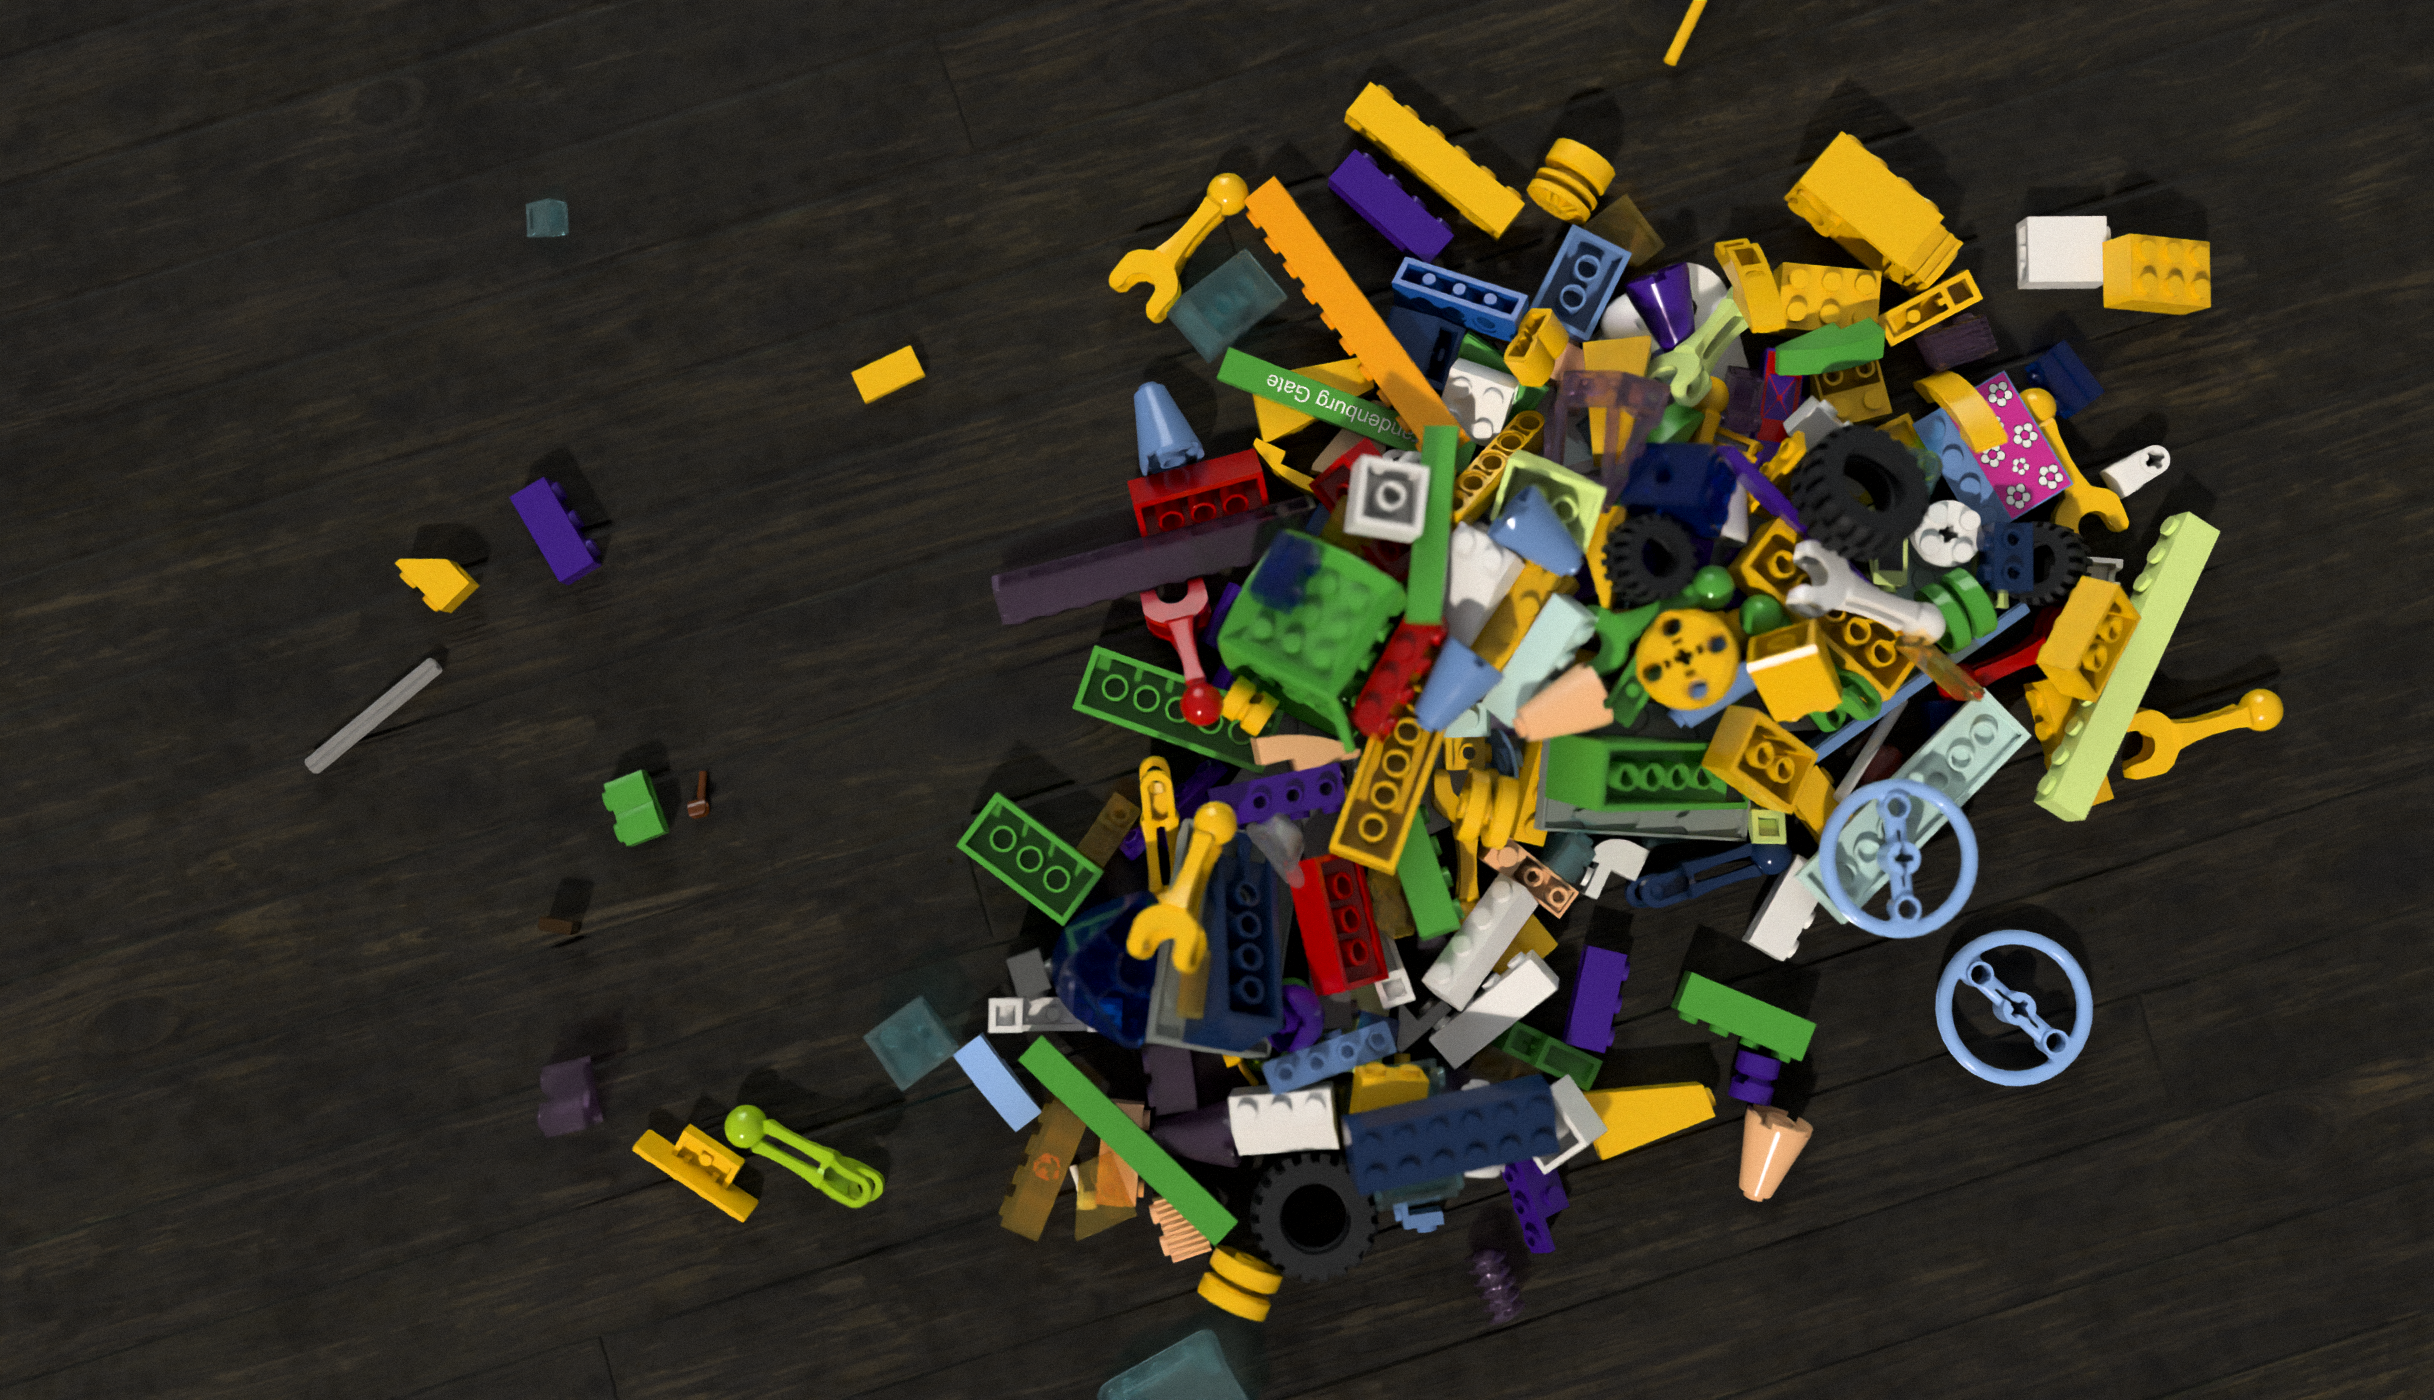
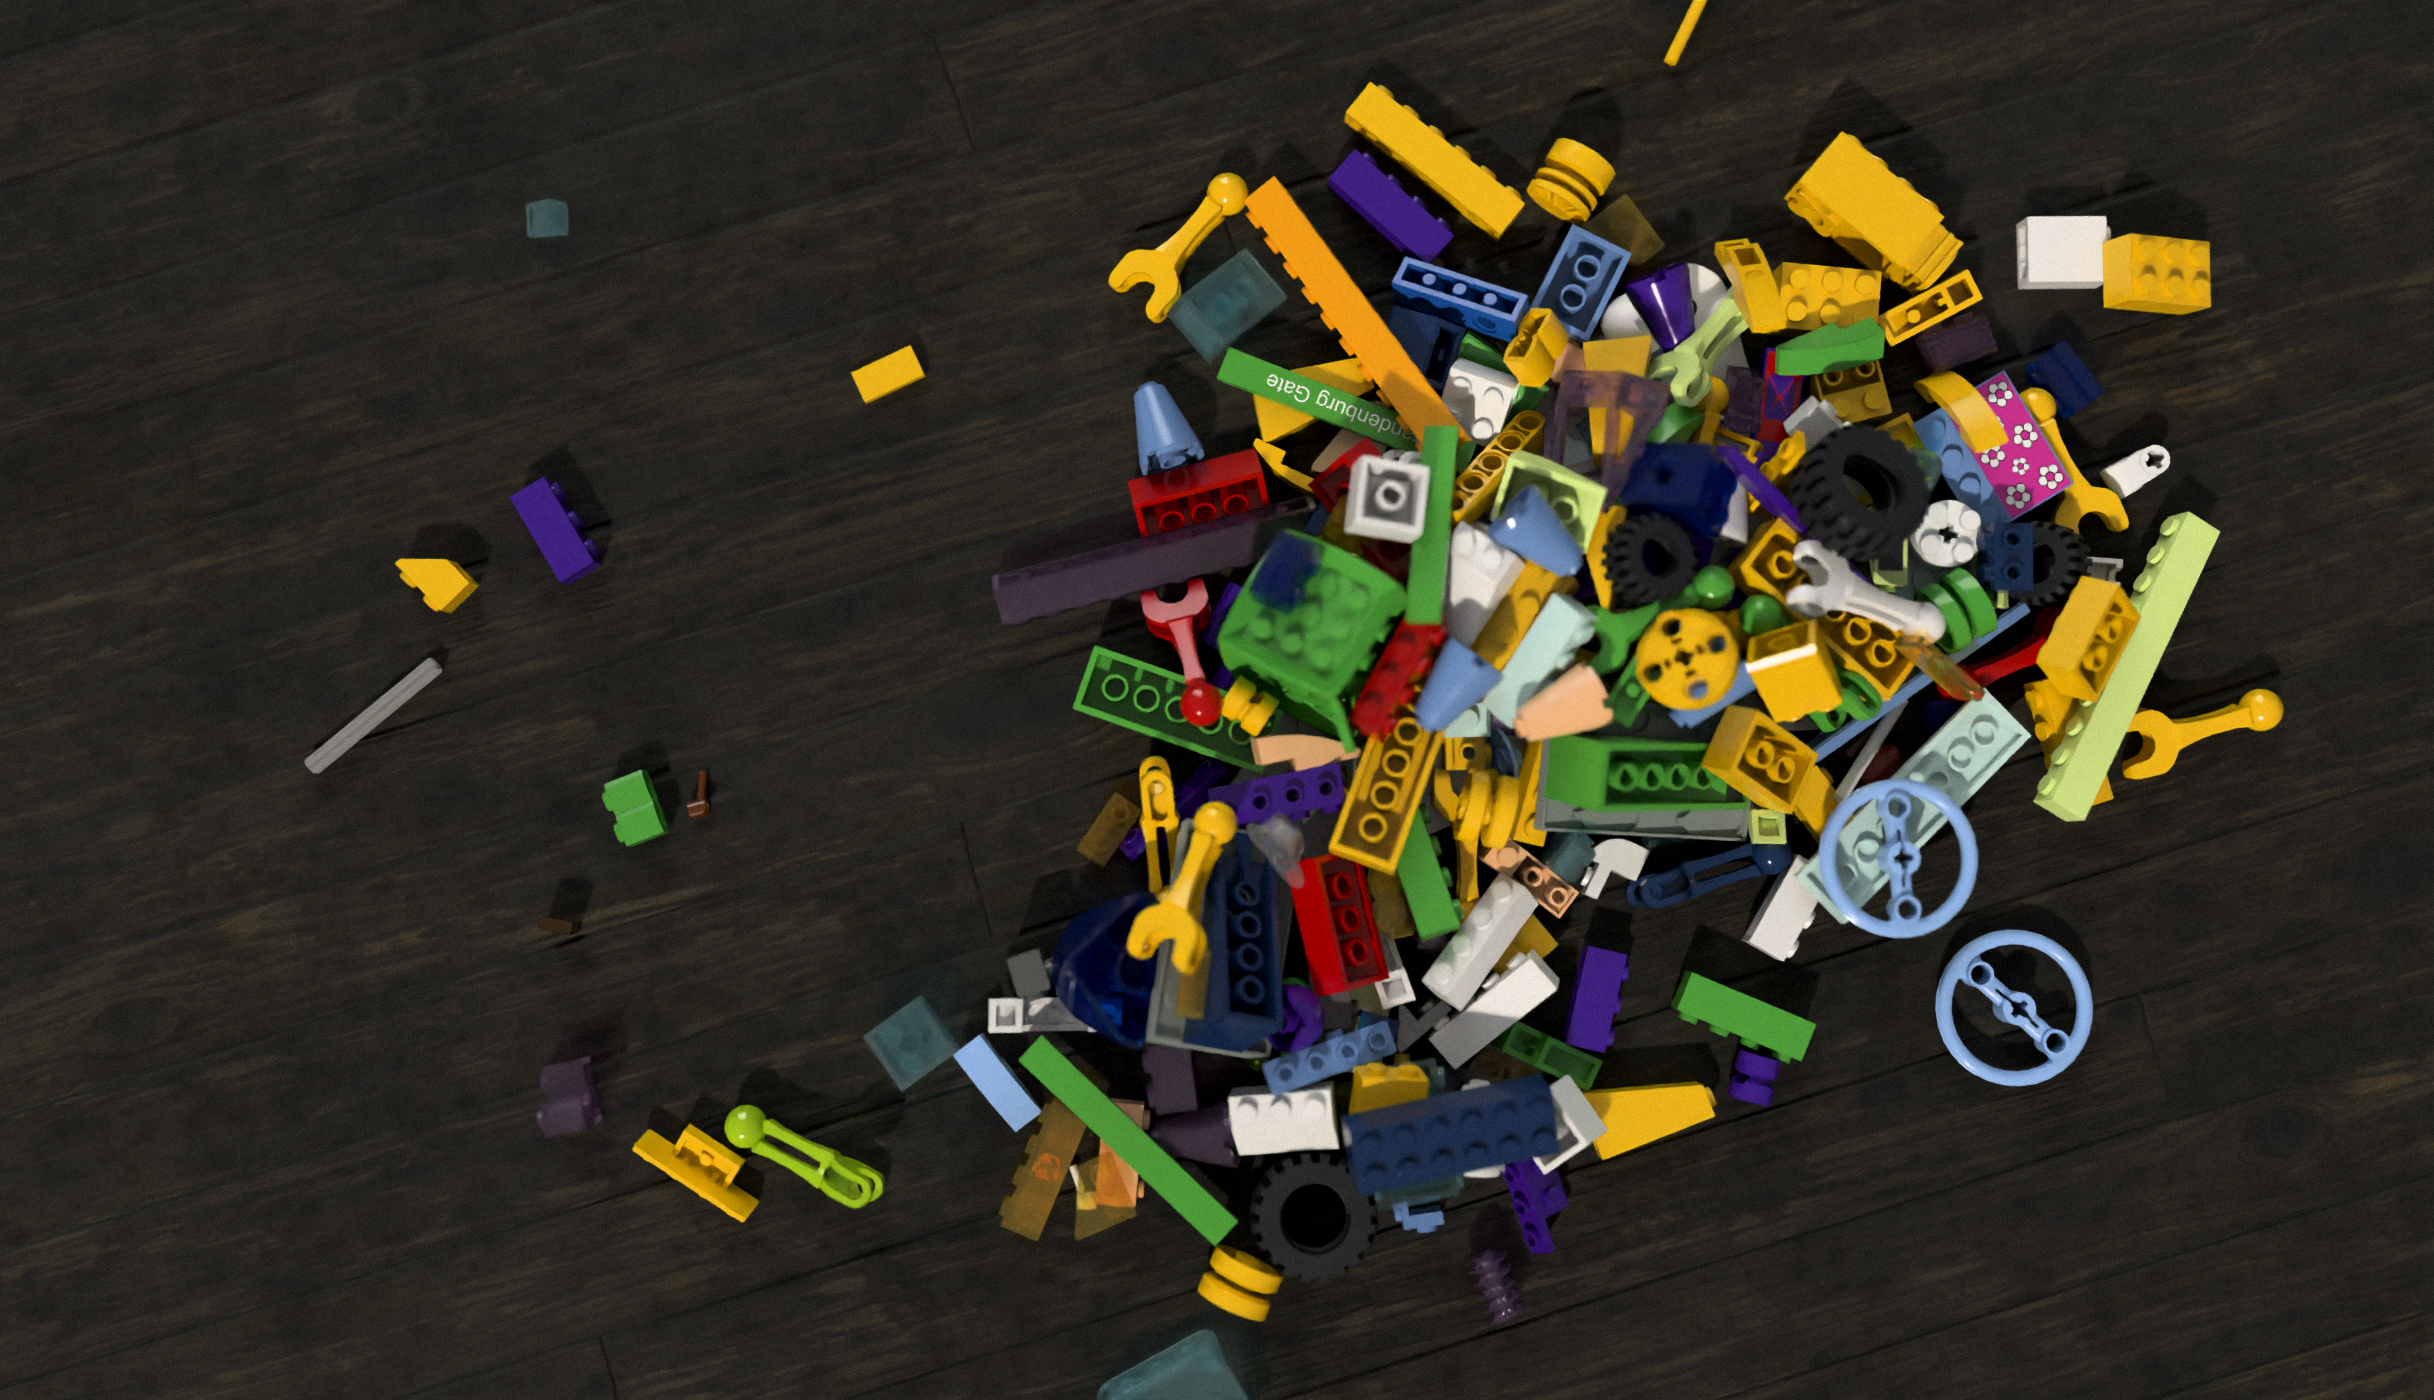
bright green brick [956,792,1106,926] -> none
light nougat brick [1148,1193,1212,1263] -> none
yellow hand [1222,1054,1259,1086] -> none
light nougat cone [1739,1103,1813,1202] -> none

